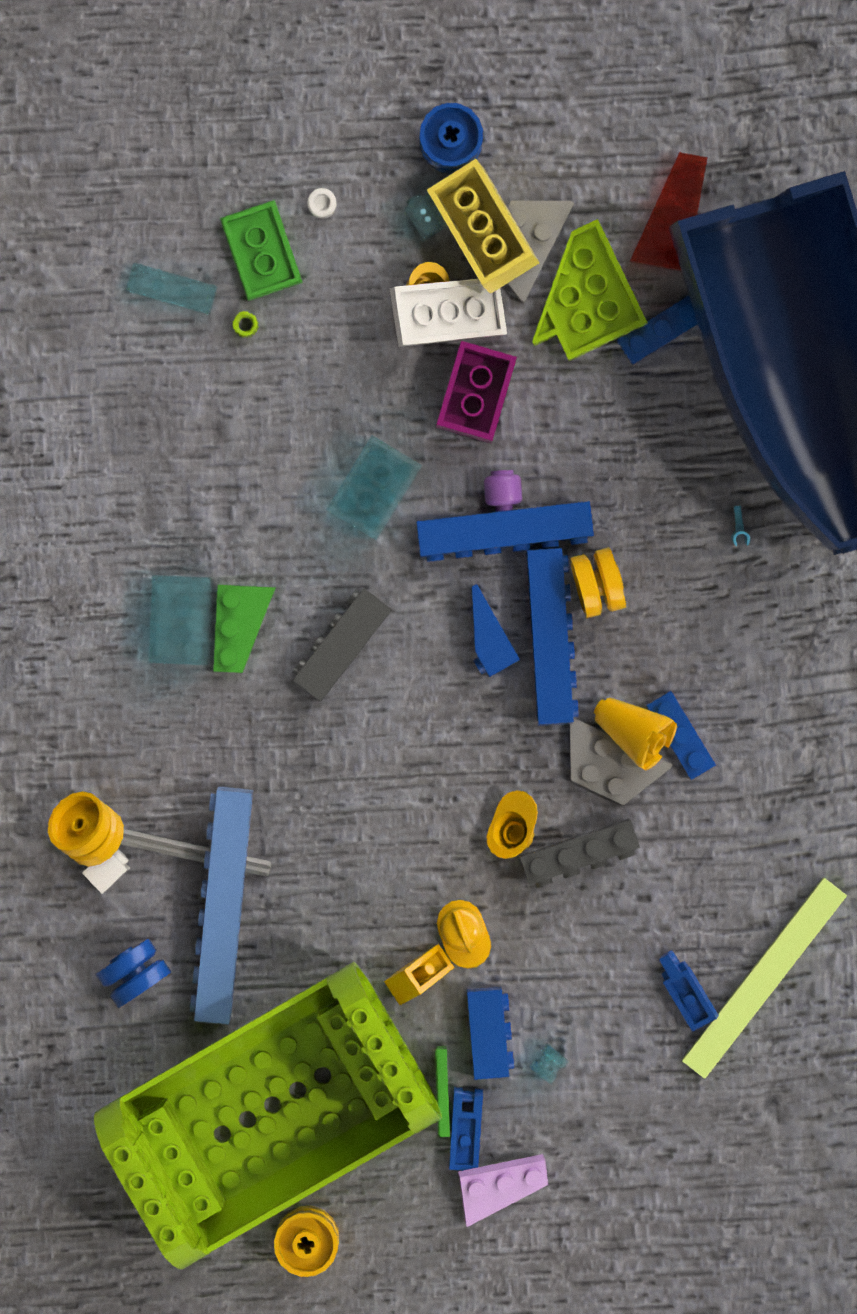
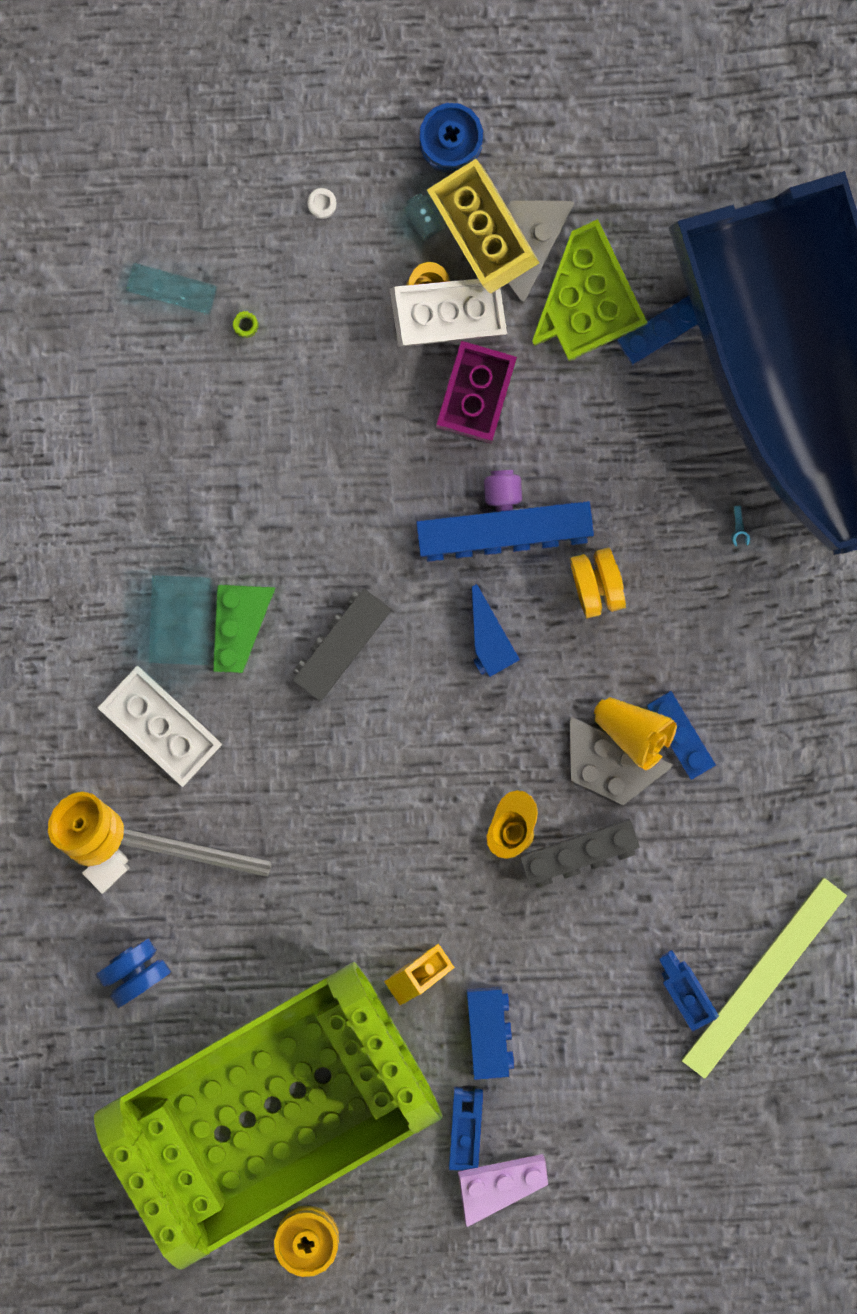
medium blue brick [190,787,253,1024] -> none
bright green tile [220,200,303,302] -> none
clear light blue brick [326,435,422,542] -> none
bright green tile [435,1046,450,1137] -> none
yellow piece [437,900,491,969] -> none
blue brick [526,548,579,726] -> none
clear light blue wheel [529,1044,569,1085] -> none
clear red wing [630,152,708,272] -> none
none -> white plate [98,665,223,787]

